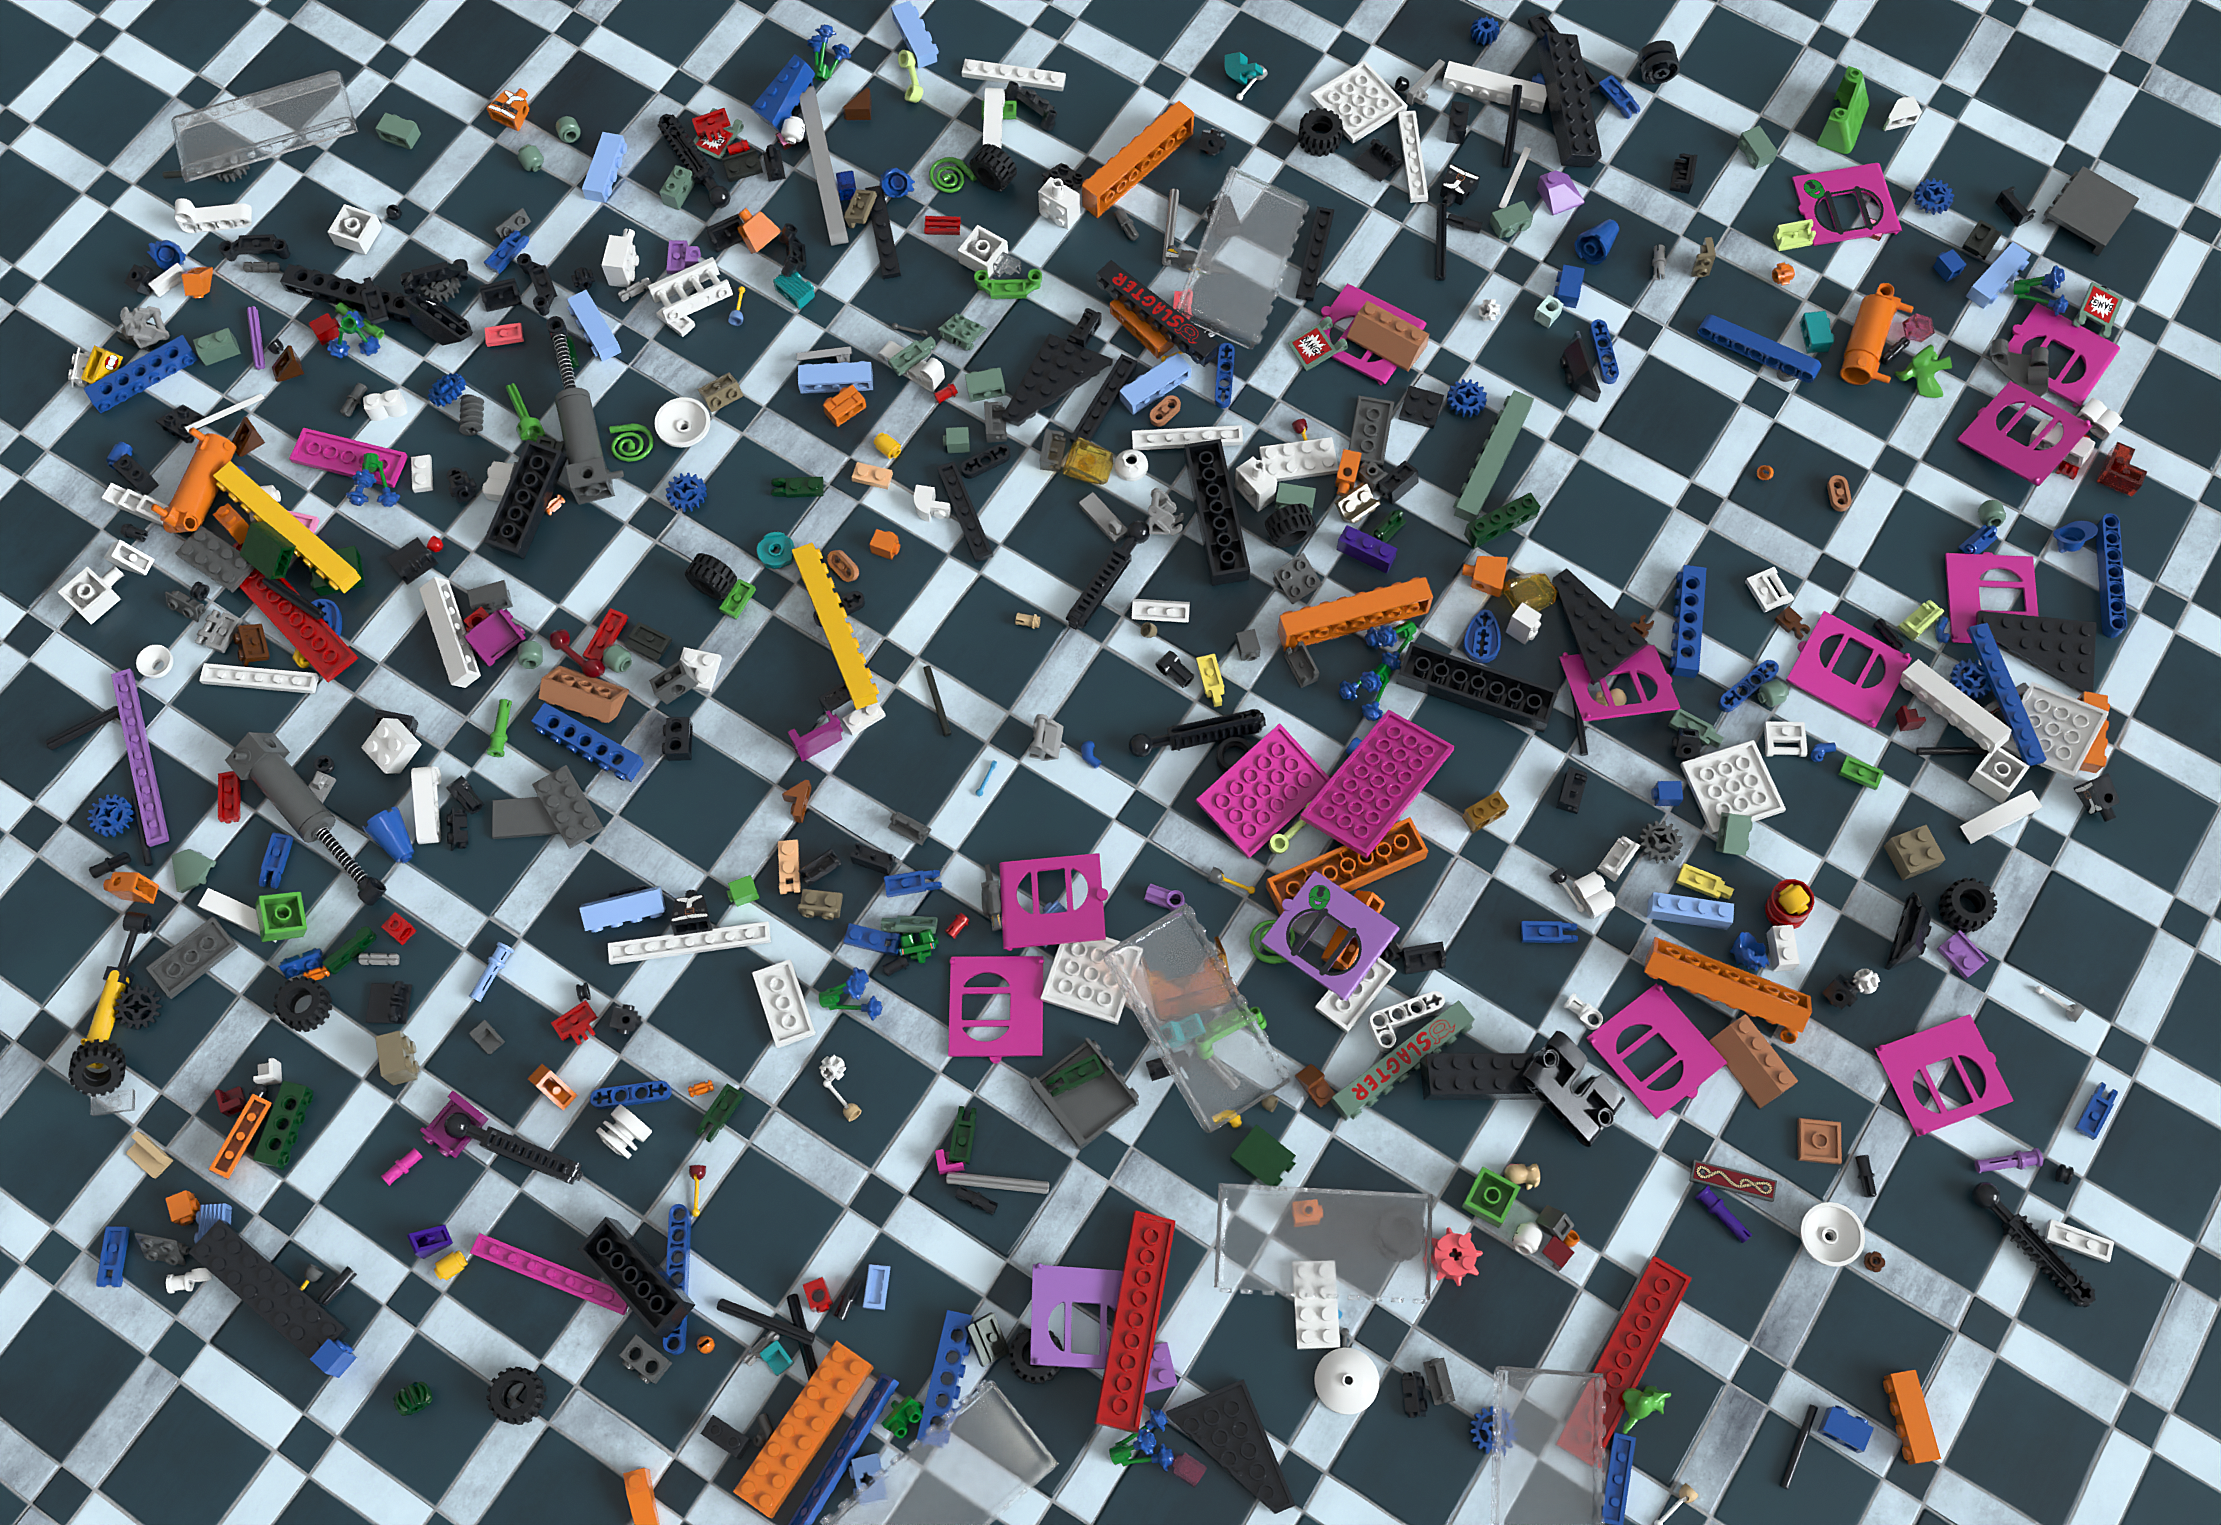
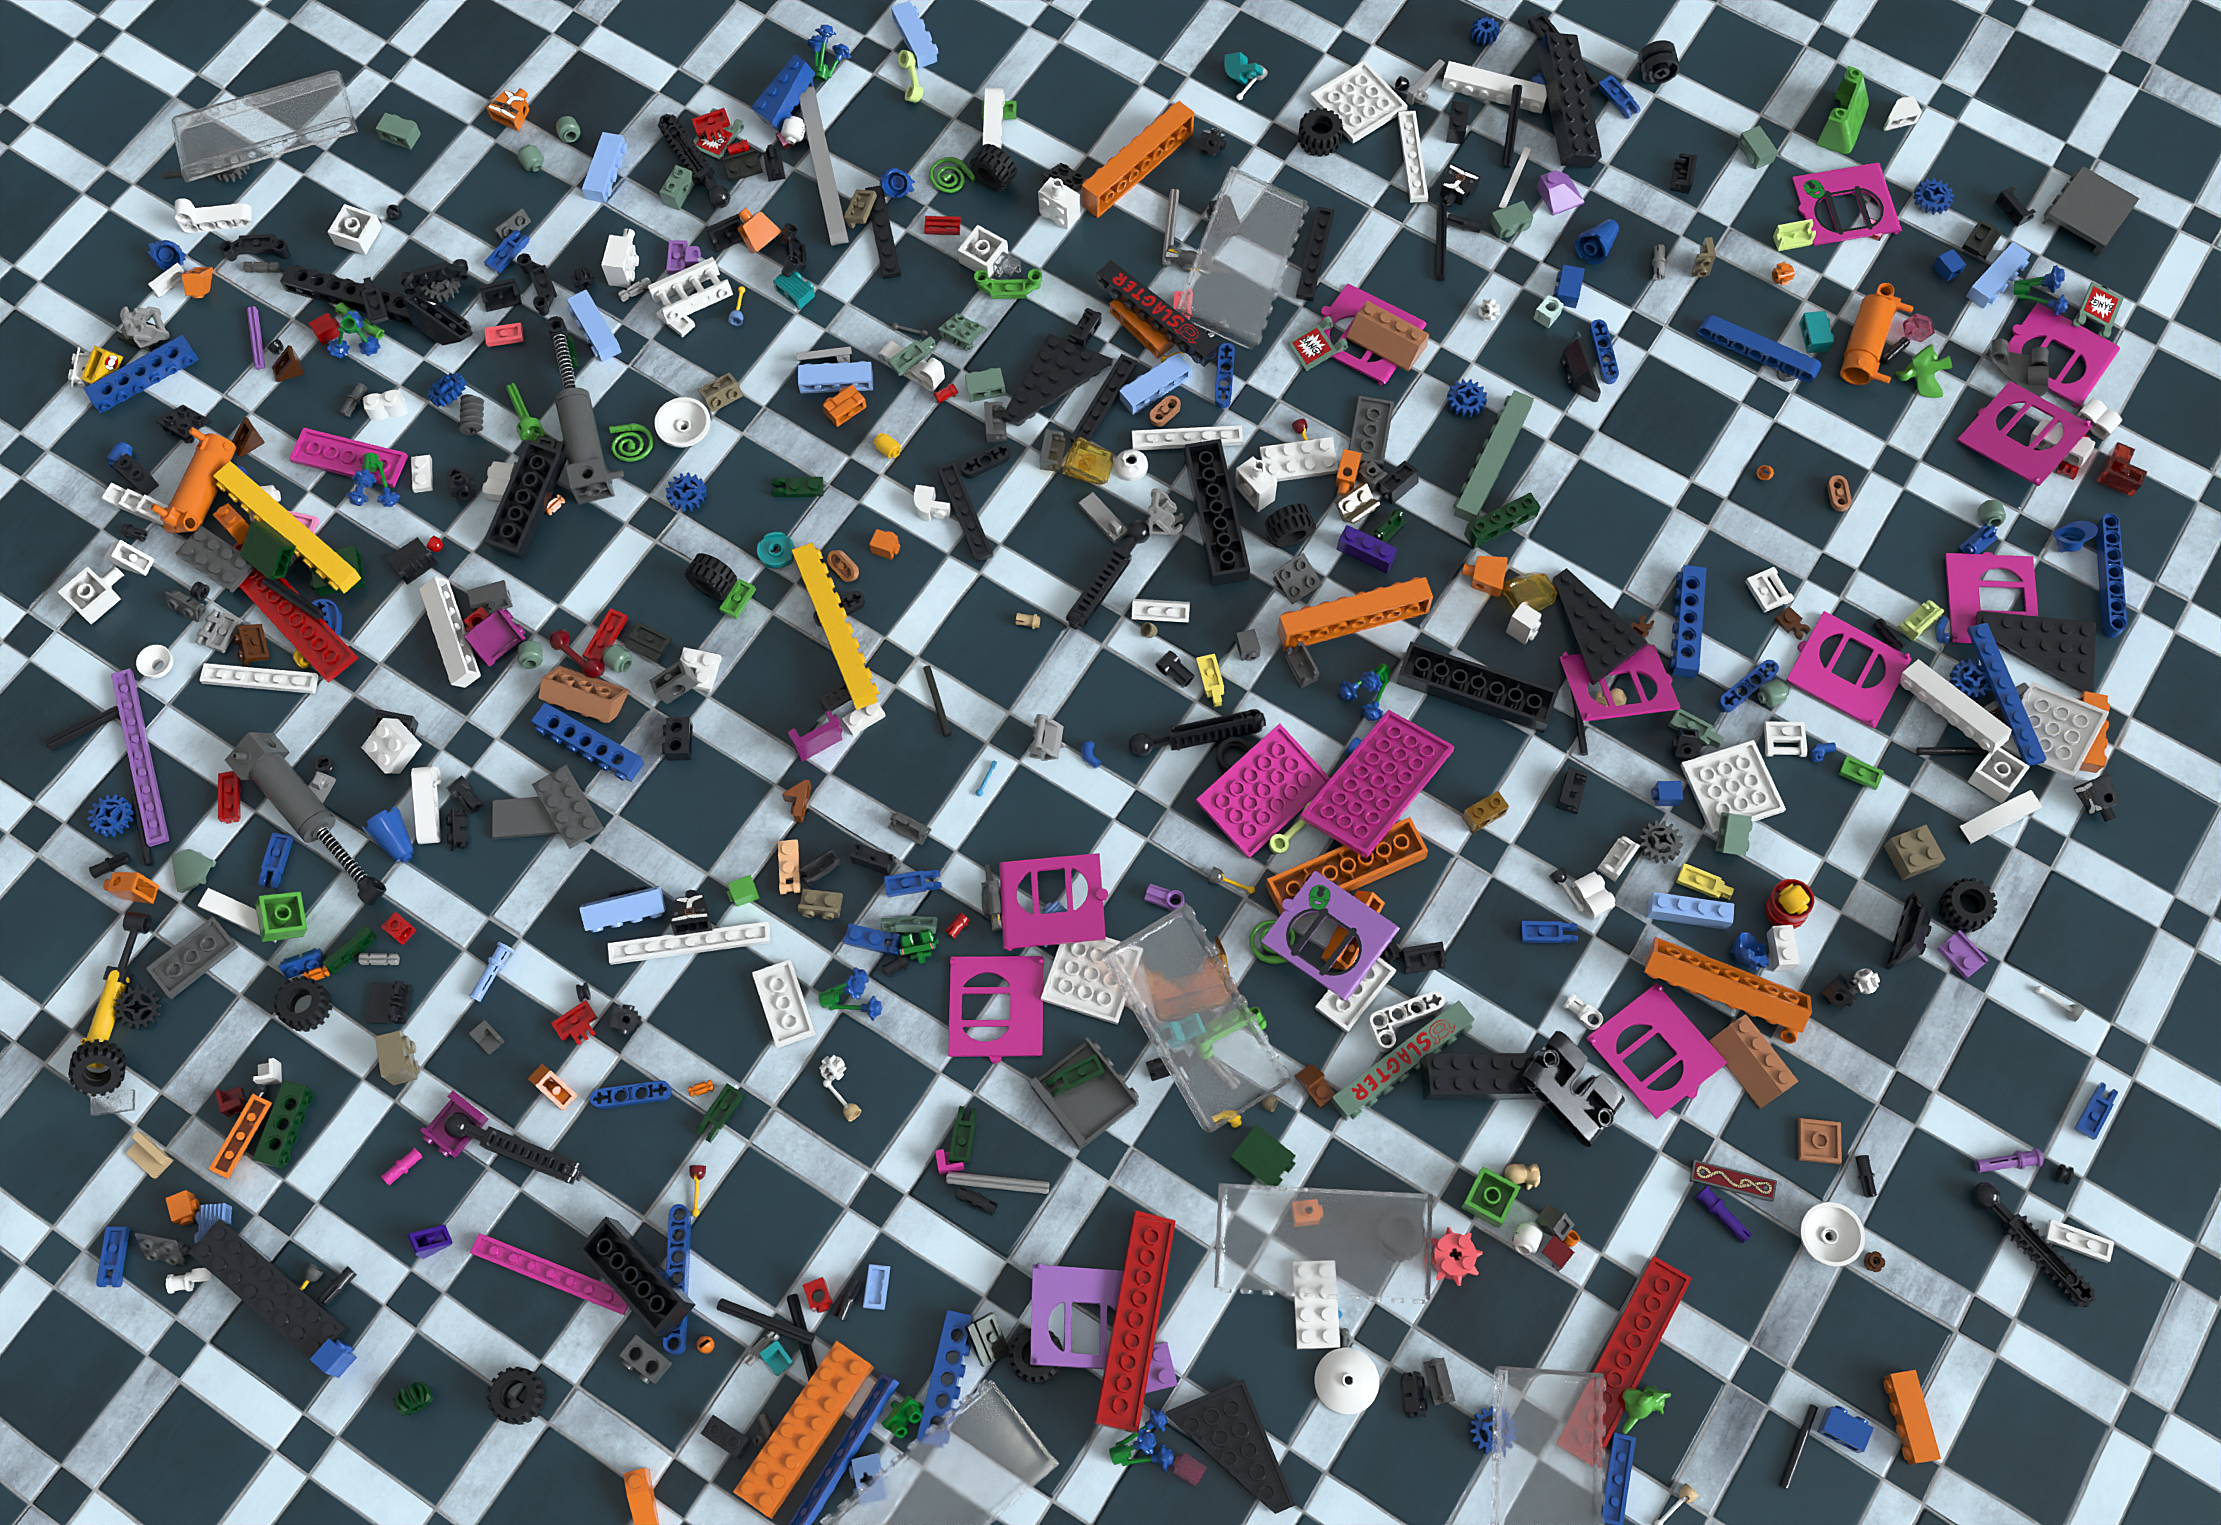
black brick [124,264,158,296] -> none
white sticker [185,394,265,432] -> none
sand green brick [193,328,241,366] -> none
yellow brick [434,1250,468,1281] -> none
bright green pin [487,699,512,757] -> none
white wheel [596,1104,652,1159] -> none
clear blue panel [836,170,856,201] -> none
reddish brown slope [842,87,872,120] -> none
light nougat plate [852,462,893,490] -> none
sand green brick [943,427,970,453] -> none
white plate [962,59,1066,92] -> none
black plate [1004,81,1057,131] -> none
dark grey axle [1114,208,1139,241] -> none
sand green brick [1275,482,1316,515] -> none
black hinge [1354,138,1404,182] -> none
blue plant [1365,620,1417,671] -> none
black plate [1399,385,1444,429] -> none
blue piece [1463,609,1501,663] -> none
dark pink door [1875,1014,2014,1137] -> none
dark red panel [1895,705,1926,732] -> none

